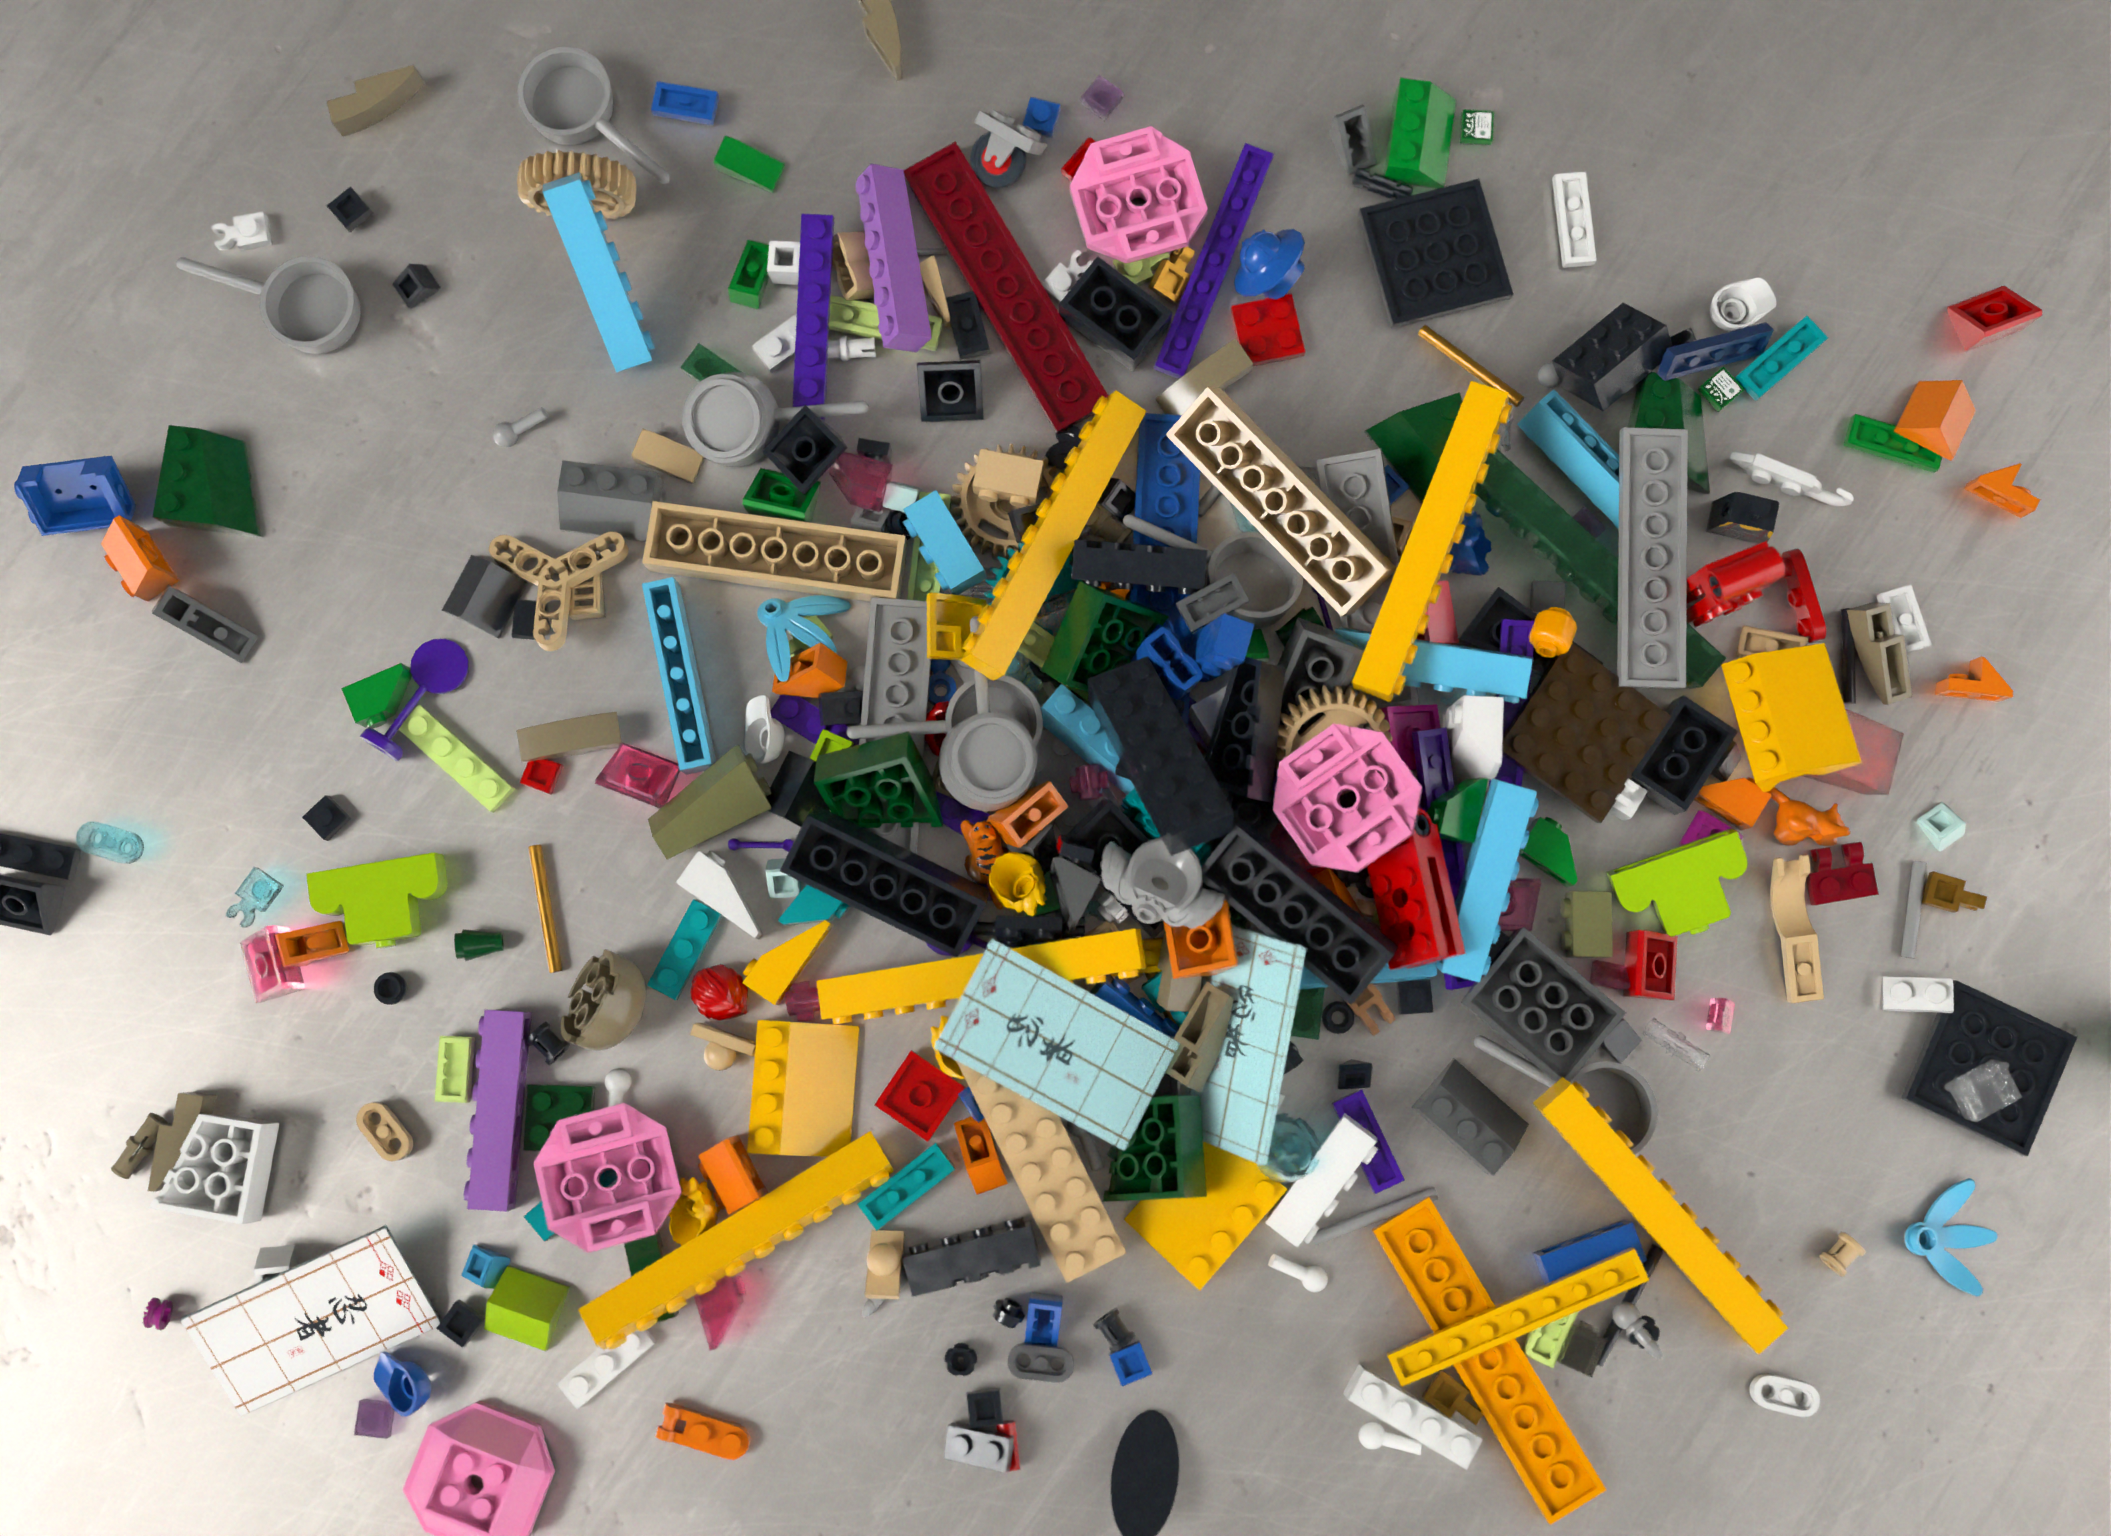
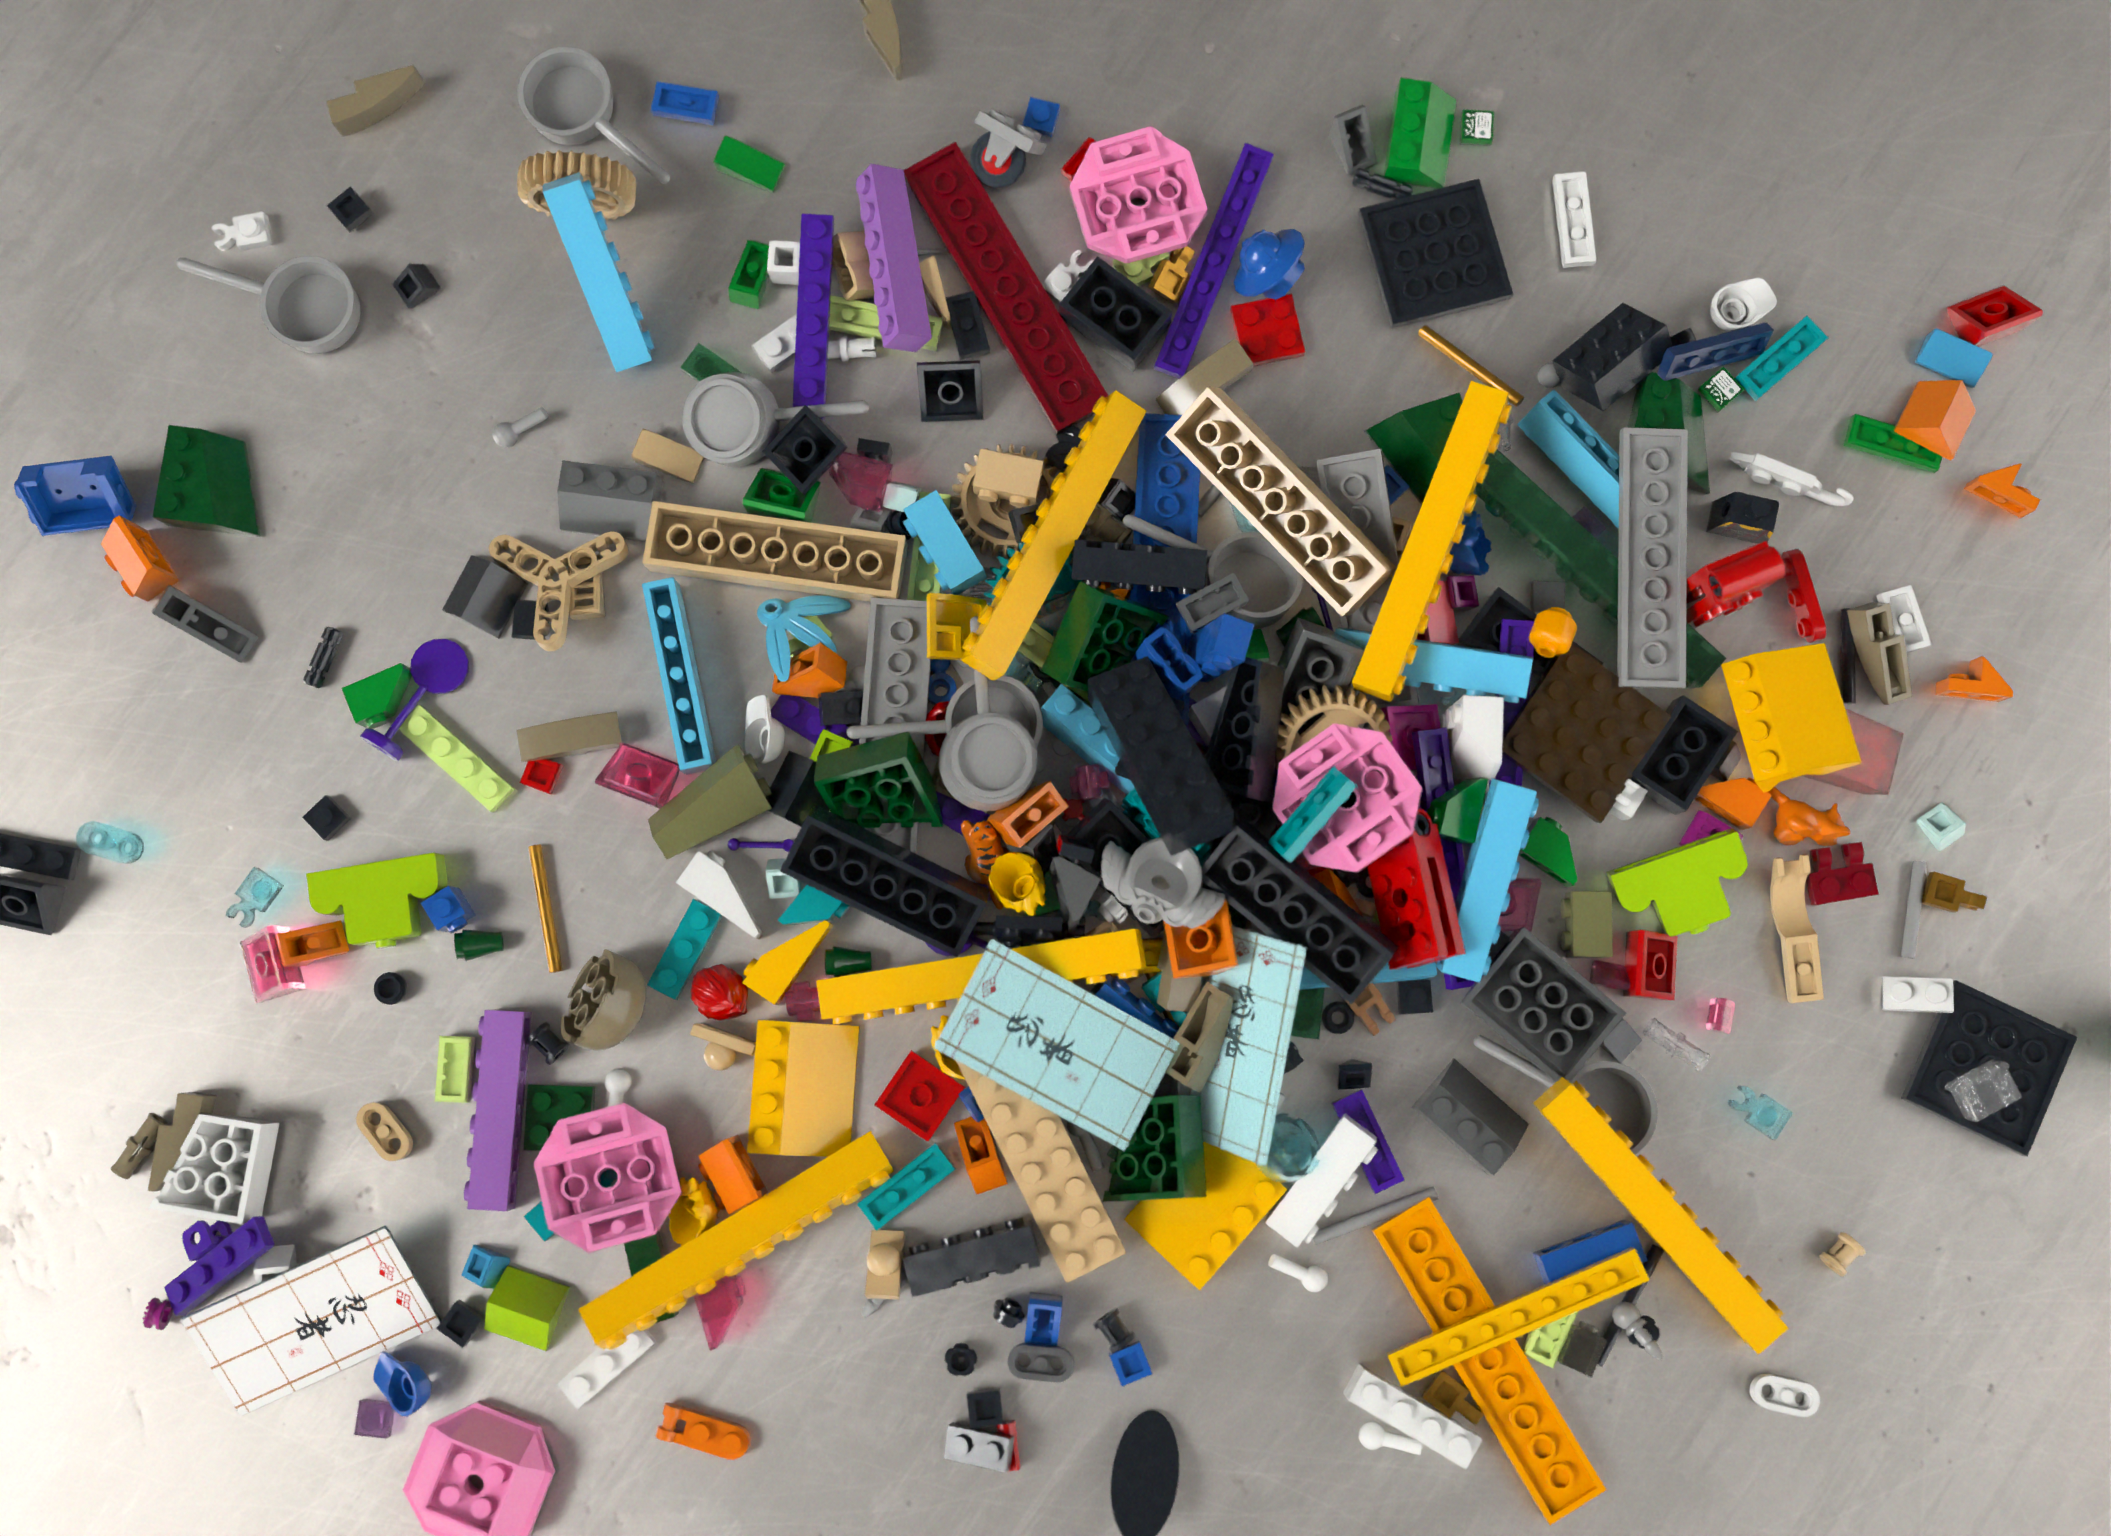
clear purple plate [1080,75,1124,121] -> none
tan slope [1735,625,1808,658] -> none
medium azure plant [1905,1178,1998,1297] -> none
none -> dark purple plate [164,1216,275,1316]
none -> black axle [303,627,343,688]
none -> blue brick [421,886,476,933]
none -> dark green cone [824,946,871,978]
none -> red piece [1062,797,1085,821]
none -> teal plate [1268,766,1357,863]
none -> magenta slope [1446,575,1479,611]
none -> clear light blue plate [1728,1085,1793,1140]
none -> dark azure slope [1915,329,1993,388]

